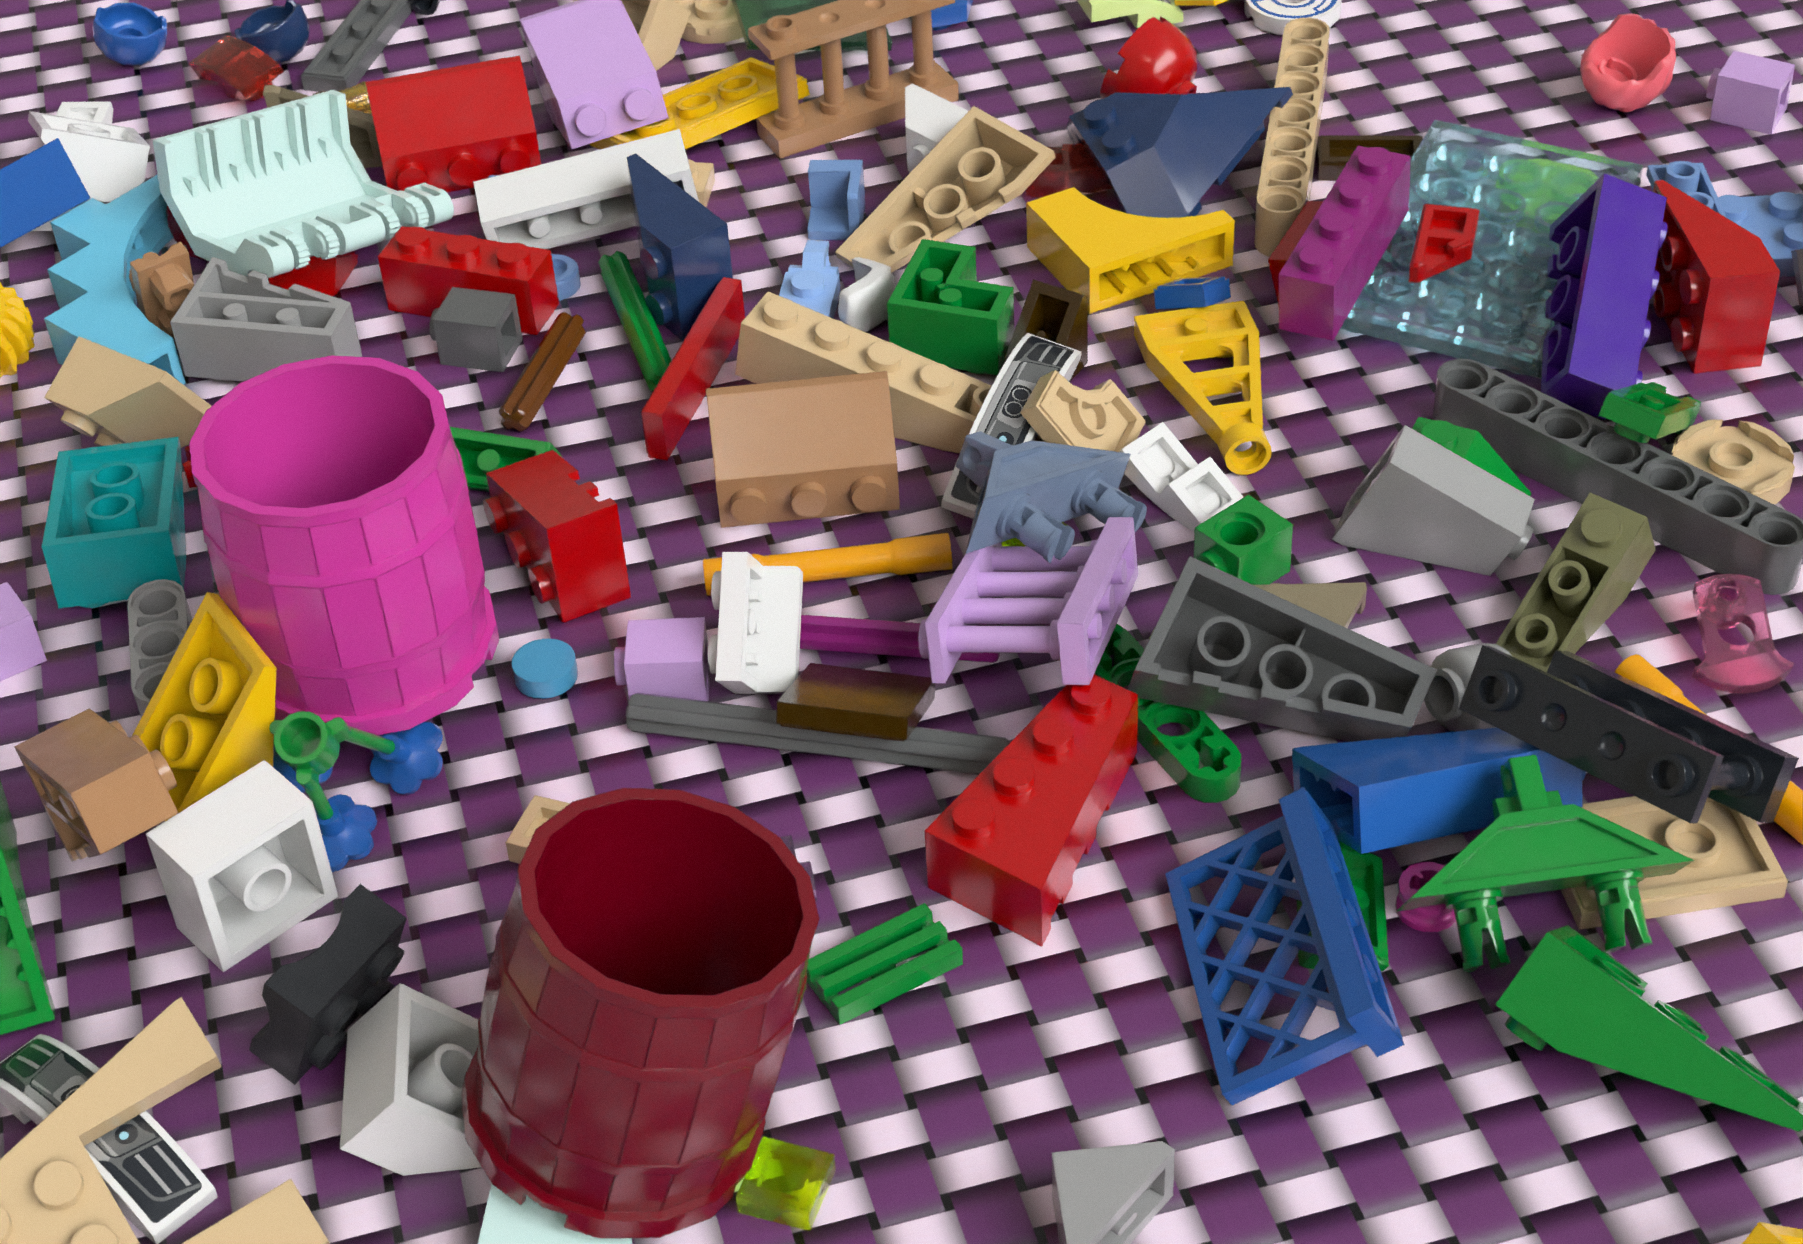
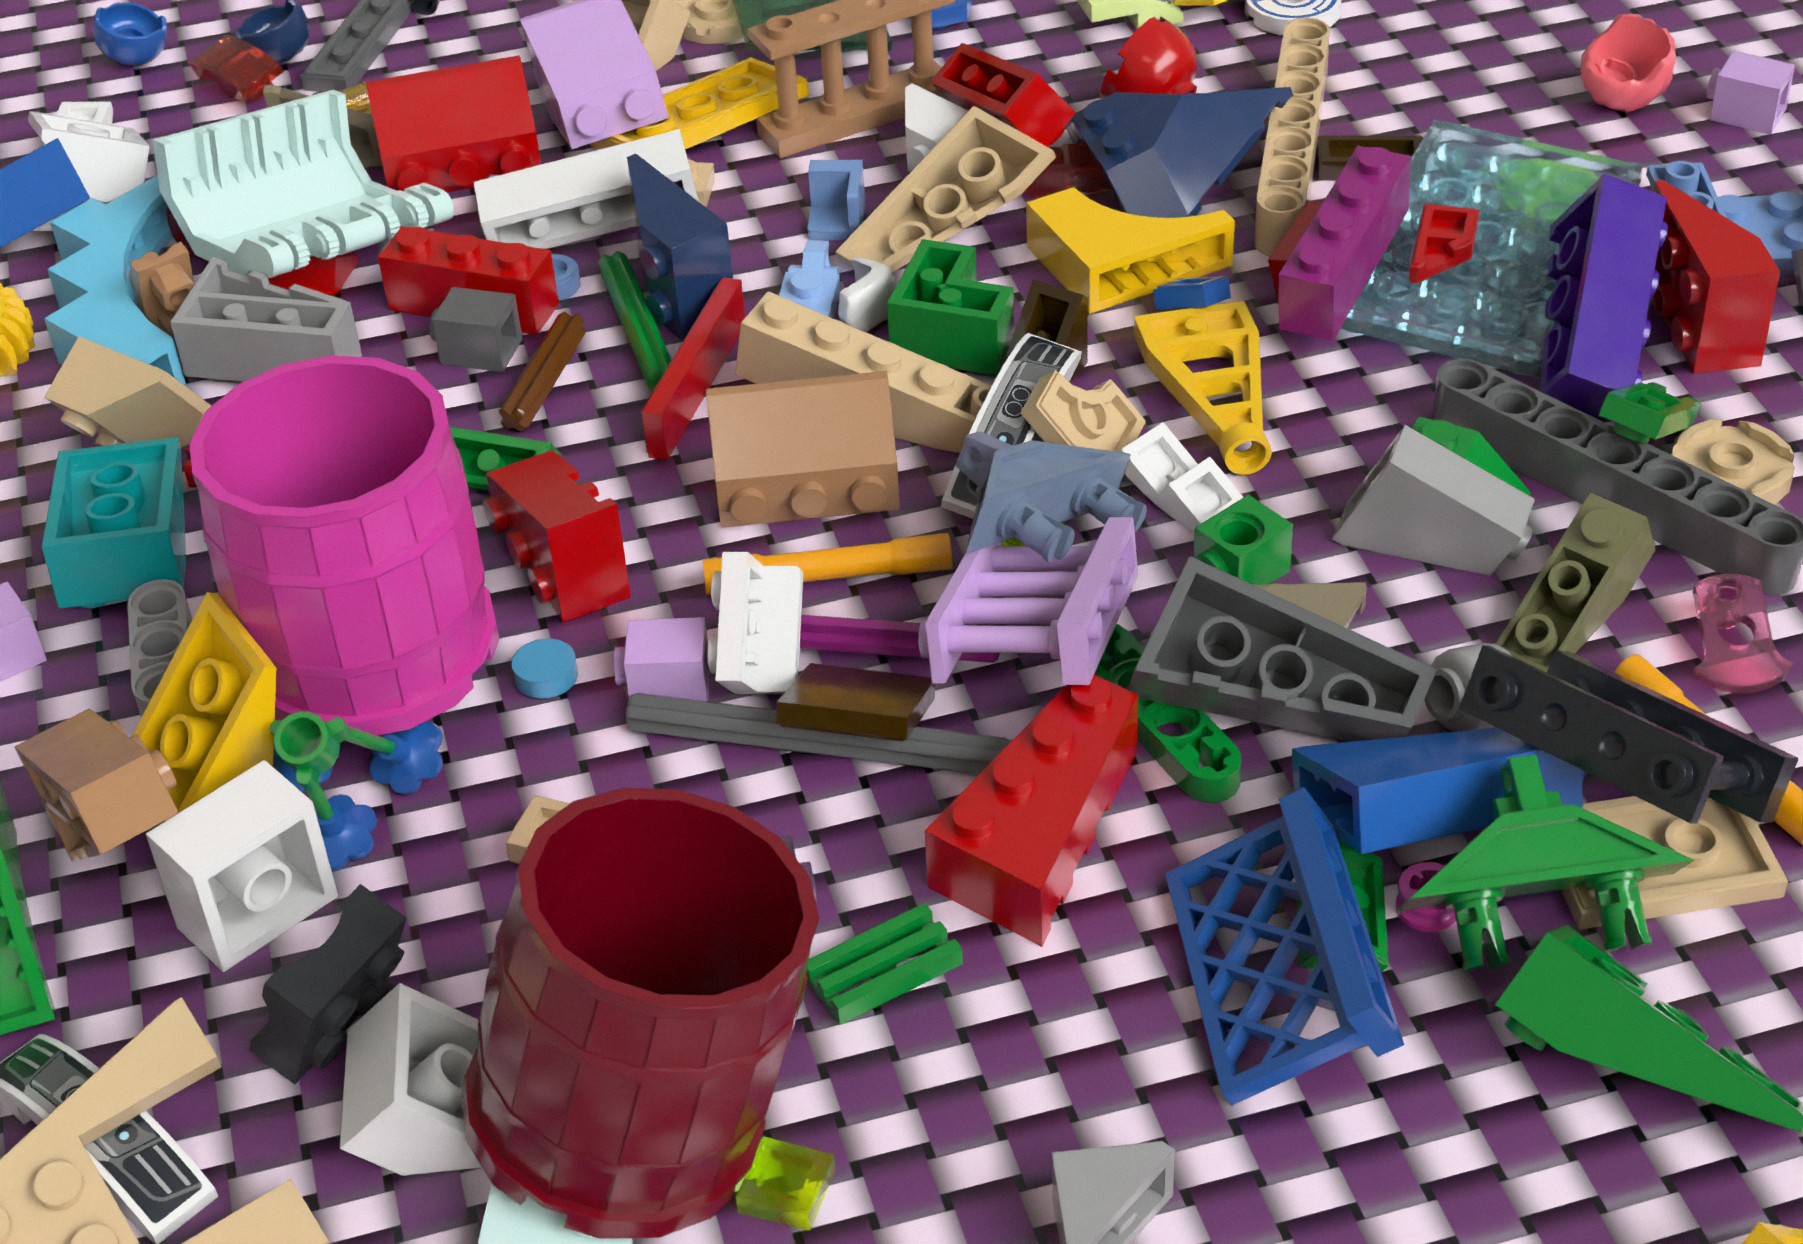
none -> red brick [930,43,1076,147]

